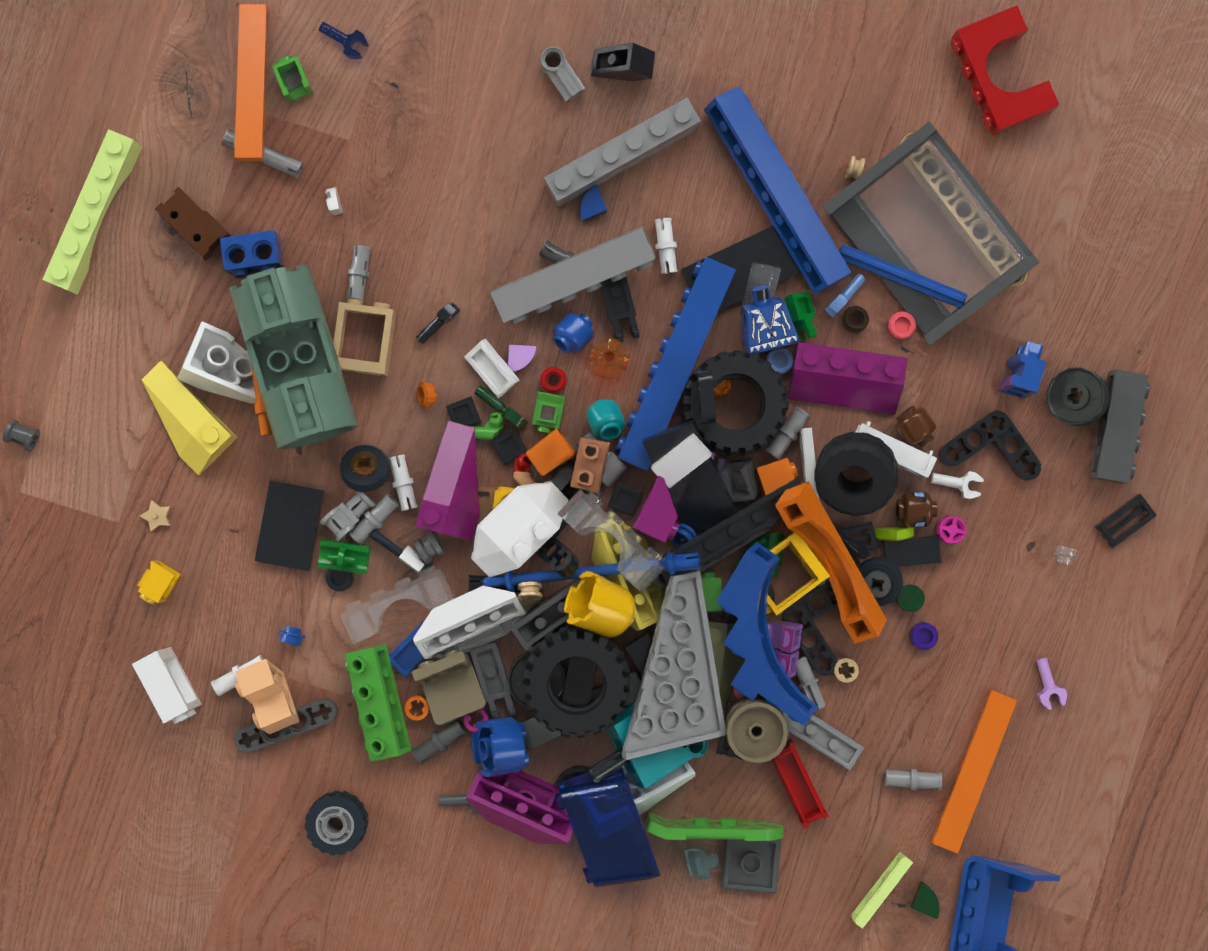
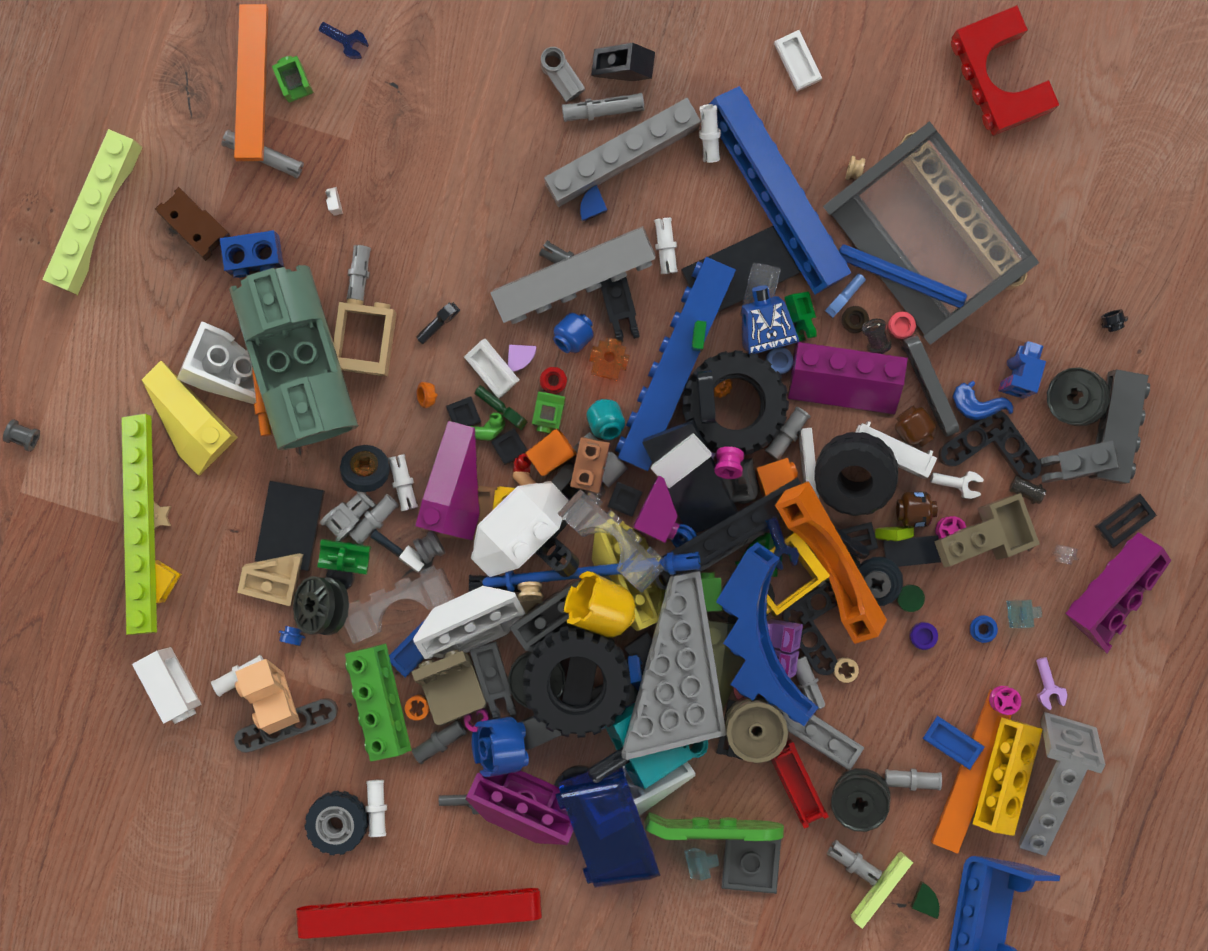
none -> lime plate [121,414,157,635]
none -> tan wing [237,553,303,606]
none -> pearl dark grey wheel [293,576,349,635]
none -> red beam [296,888,542,939]
none -> white pin [365,780,387,837]
none -> light grey pin [562,93,645,122]
none -> blue tile [628,655,643,691]
none -> green tile [691,320,707,352]
none -> white pin [699,104,721,163]
none -> dark pink wheel [715,447,744,479]
none -> clear blue bar [766,517,799,571]
none -> white tile [774,30,822,92]
none -> light grey pin [827,840,882,886]
none -> pearl dark grey wheel [831,768,891,832]
none -> clear smoke bush [862,318,892,354]
none -> dark grey beam [903,335,960,437]
none -> blue tile [922,716,985,770]
none -> dark tan plate [934,493,1040,567]
none -> blue piece [953,381,1014,420]
none -> blue plate [970,615,998,643]
none -> yellow brick [973,717,1043,836]
none -> dark pink wheel [989,686,1022,715]
none -> clear light blue tile [1007,599,1042,628]
none -> clear smoke pin [1009,476,1046,504]
none -> light grey bracket [1019,712,1106,856]
none -> dark grey hinge [1039,440,1120,483]
none -> magenta wedge [1065,532,1171,654]
none -> black plate [1101,309,1128,332]

